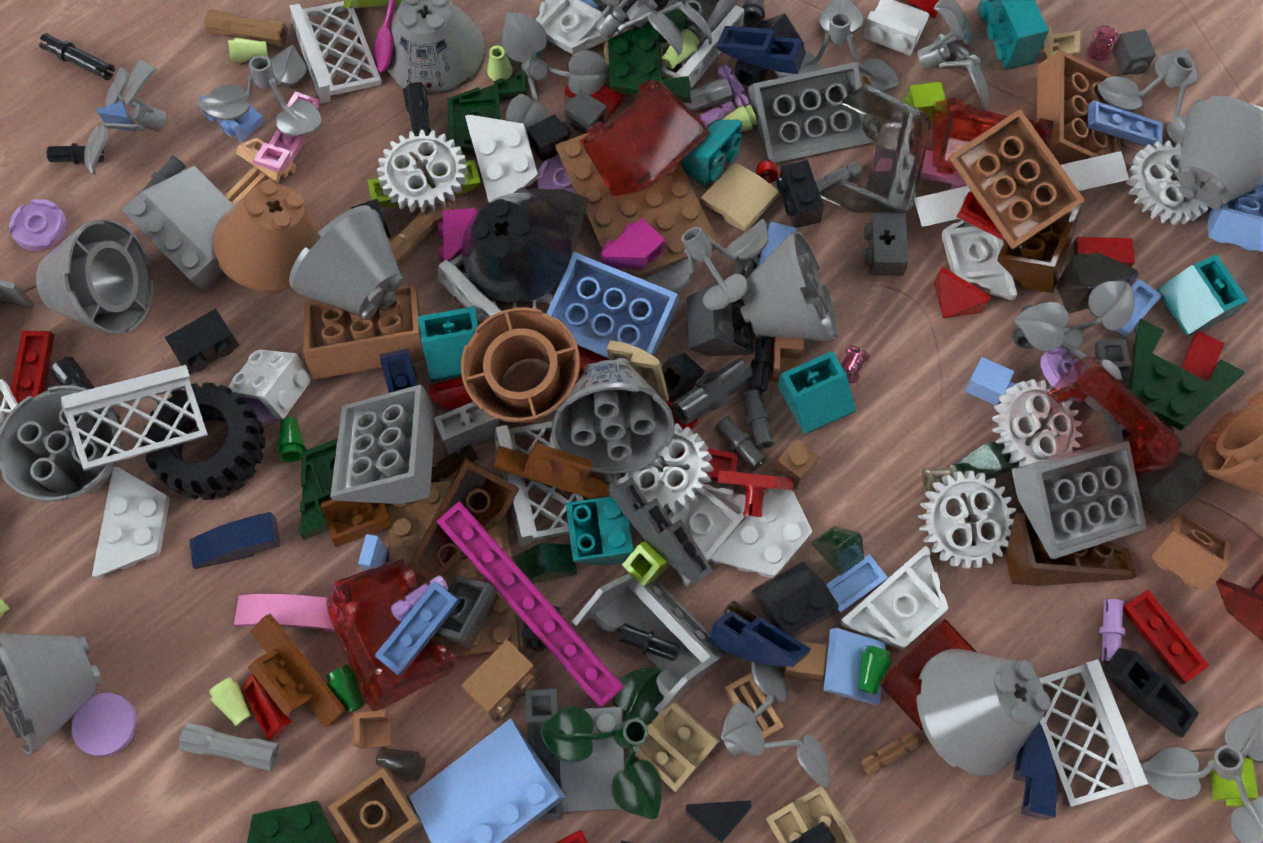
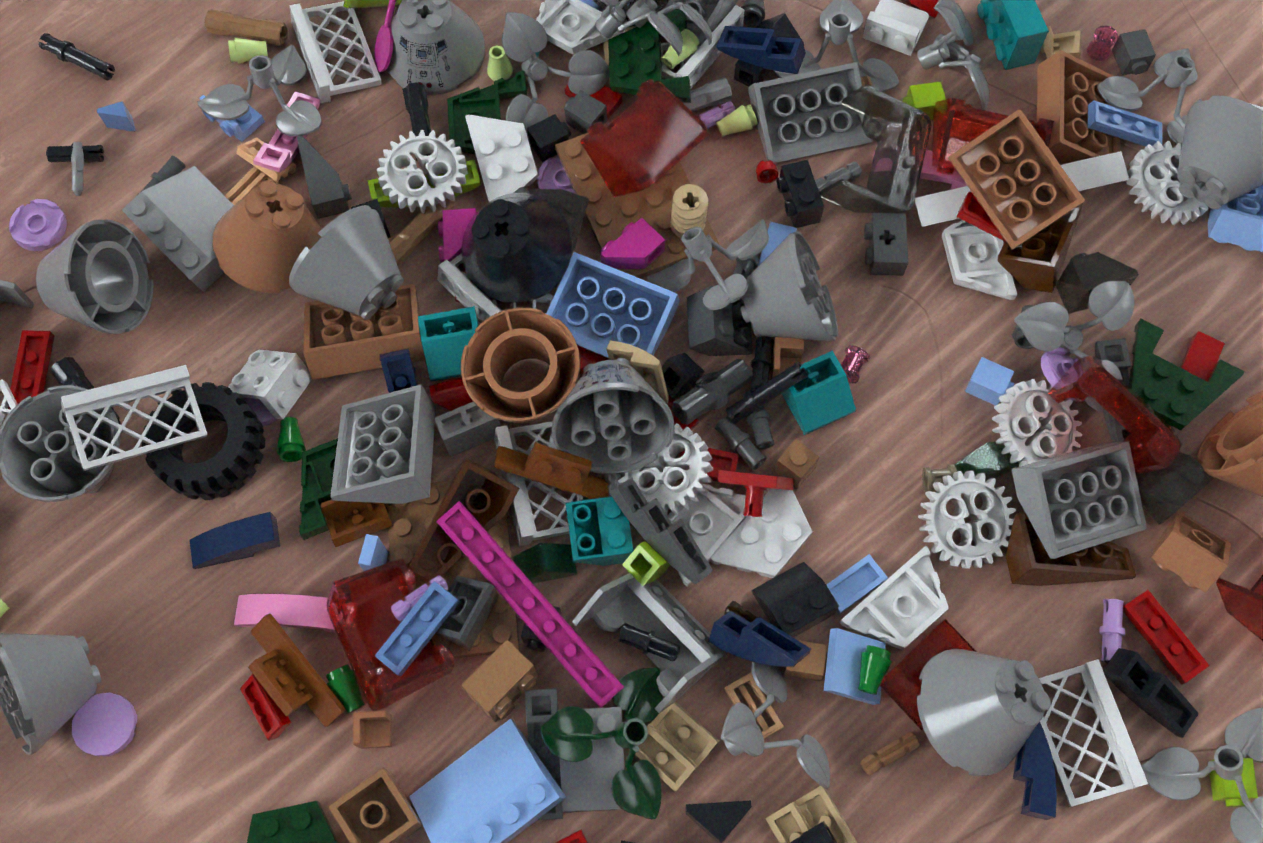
light grey plant [84,60,166,175] -> none
white wing [92,467,170,579] -> none
black brick [165,308,239,375] -> none
light grey axle [179,723,280,772] -> none
yellowish green cone [209,677,252,726] -> none
clear smoke cone [376,746,426,783] -> none
dark brown axle [431,445,478,483] -> none
teal slope [681,119,742,188] -> none
tan slope [700,162,780,232] -> none
lavender axle [717,64,751,108] -> none
clear green slope [811,526,864,576] -> none
red slope [934,267,991,318] -> none
red tile [1074,237,1135,268] -> none
light blue tile [1116,279,1162,338] -> none
teal slope [1156,254,1249,337] -> none
none -> light grey piece [71,142,84,196]
none -> dark grey slope [297,136,352,219]
none -> tan piece [670,184,709,238]
none -> black pin [726,361,808,424]

